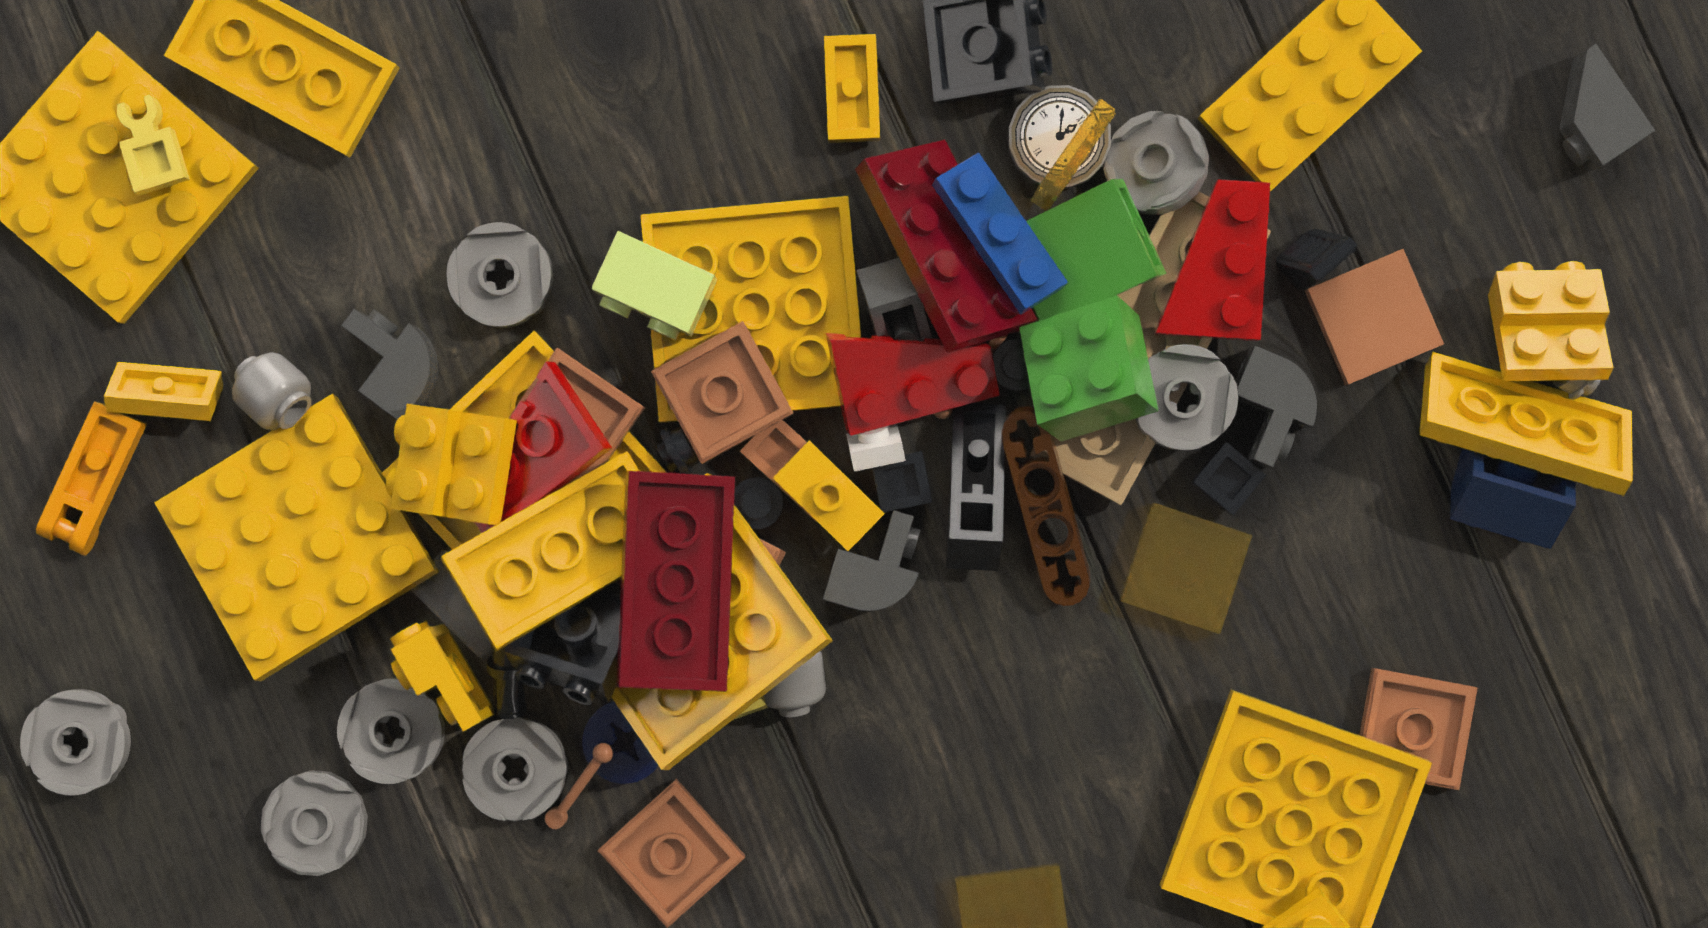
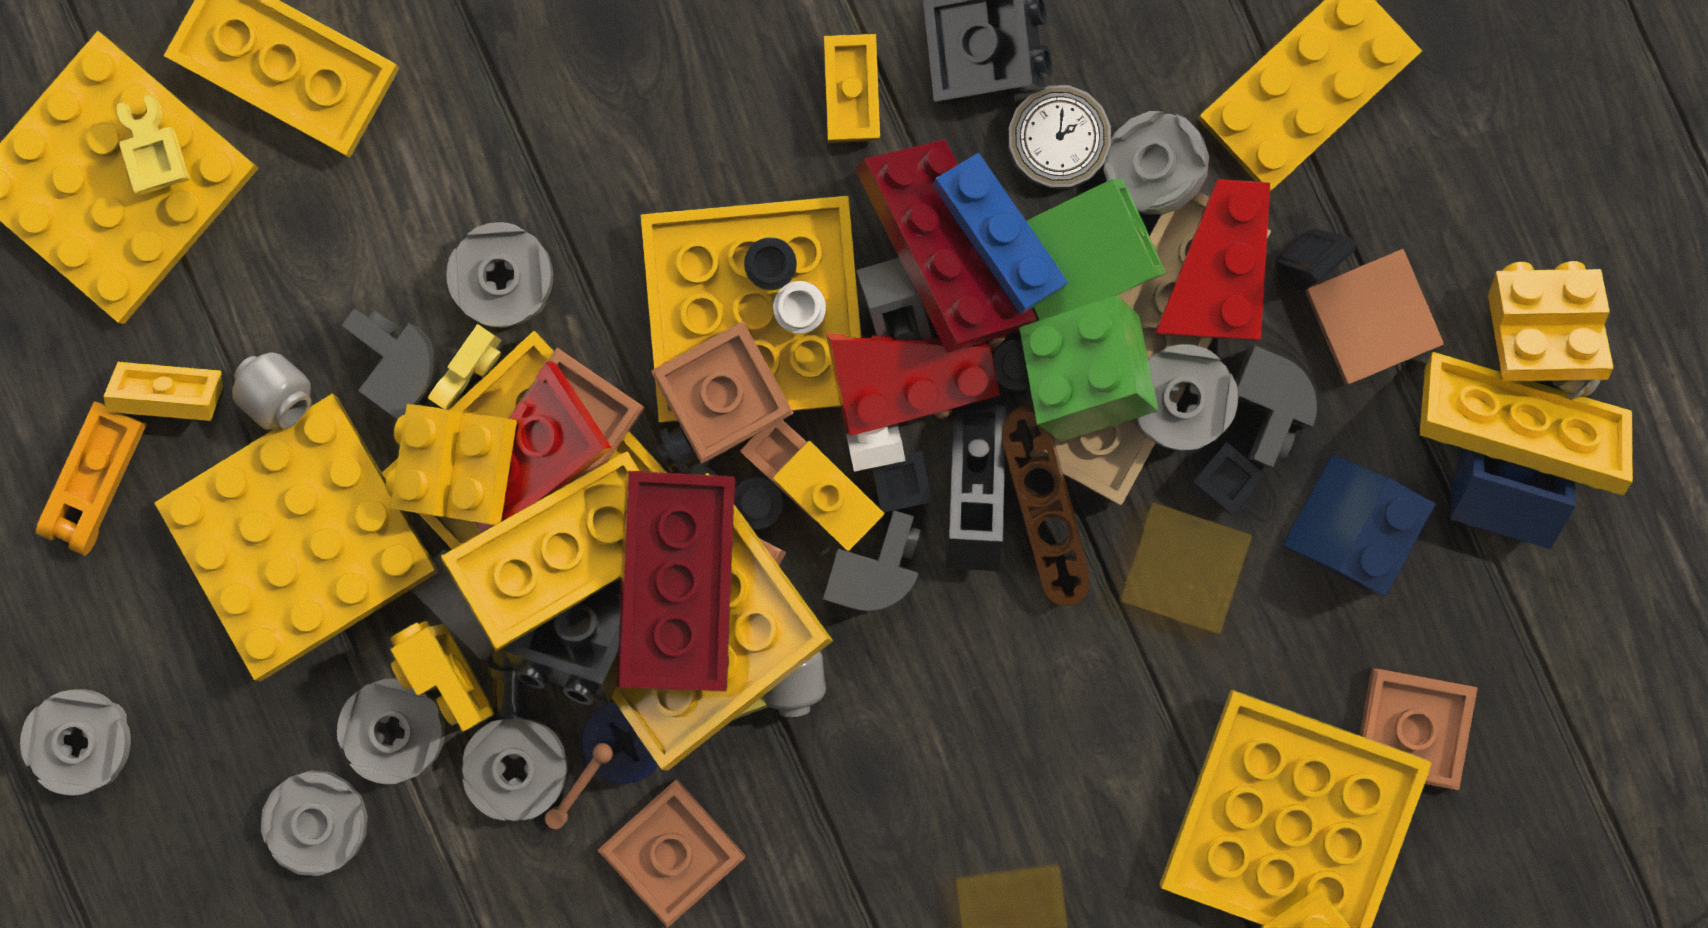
yellowish green brick [591,231,717,340] -> none
clear yellow tile [1031,99,1116,211] -> none
dark grey slope [1559,44,1655,173] -> none
none -> light yellow plate [428,324,502,410]
none -> black plate [744,237,797,290]
none -> white plate [773,281,826,334]
none -> dark blue slope [1282,454,1436,597]

